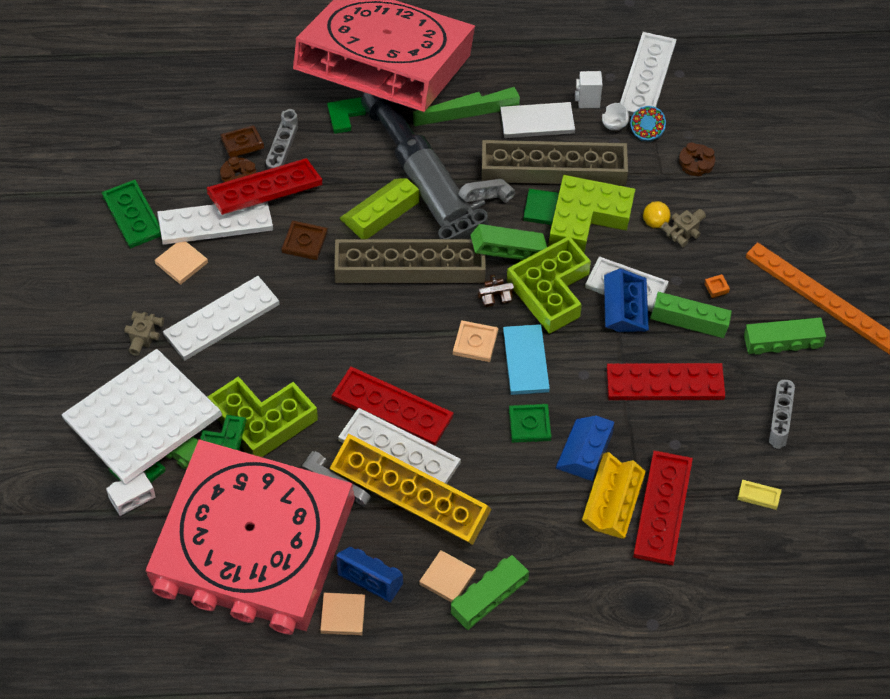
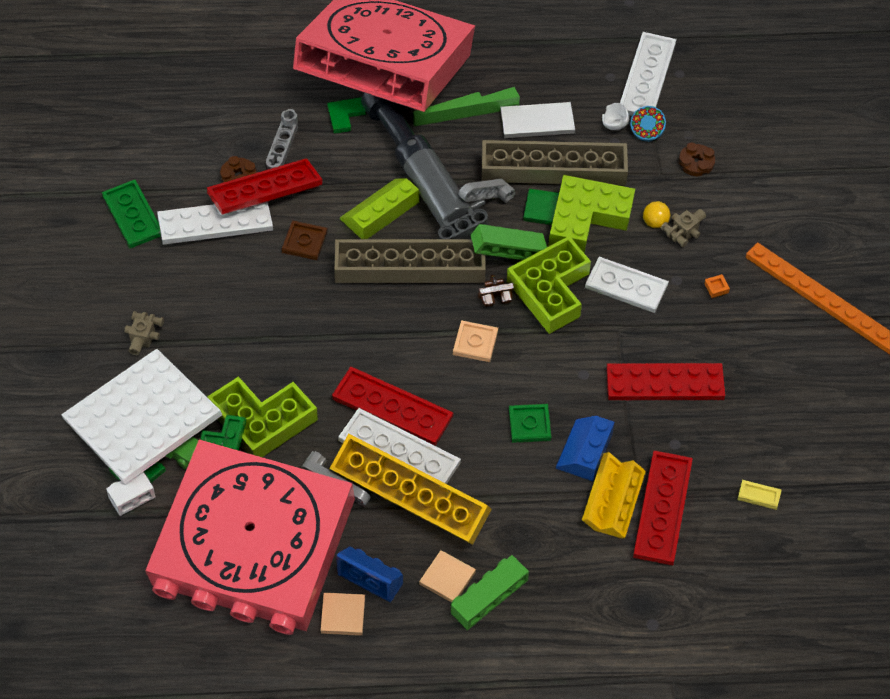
light nougat tile [155,241,208,285] -> none
white plate [163,276,280,361] -> none
reddish brown tile [220,125,264,158] -> none
medium azure tile [503,324,550,395] -> none
white brick [575,71,602,108] -> none
blue slope [604,268,649,332] -> none
bright green brick [650,292,732,338] -> none
bright green brick [744,318,826,354] -> none
light grey beam [769,380,795,449] -> none

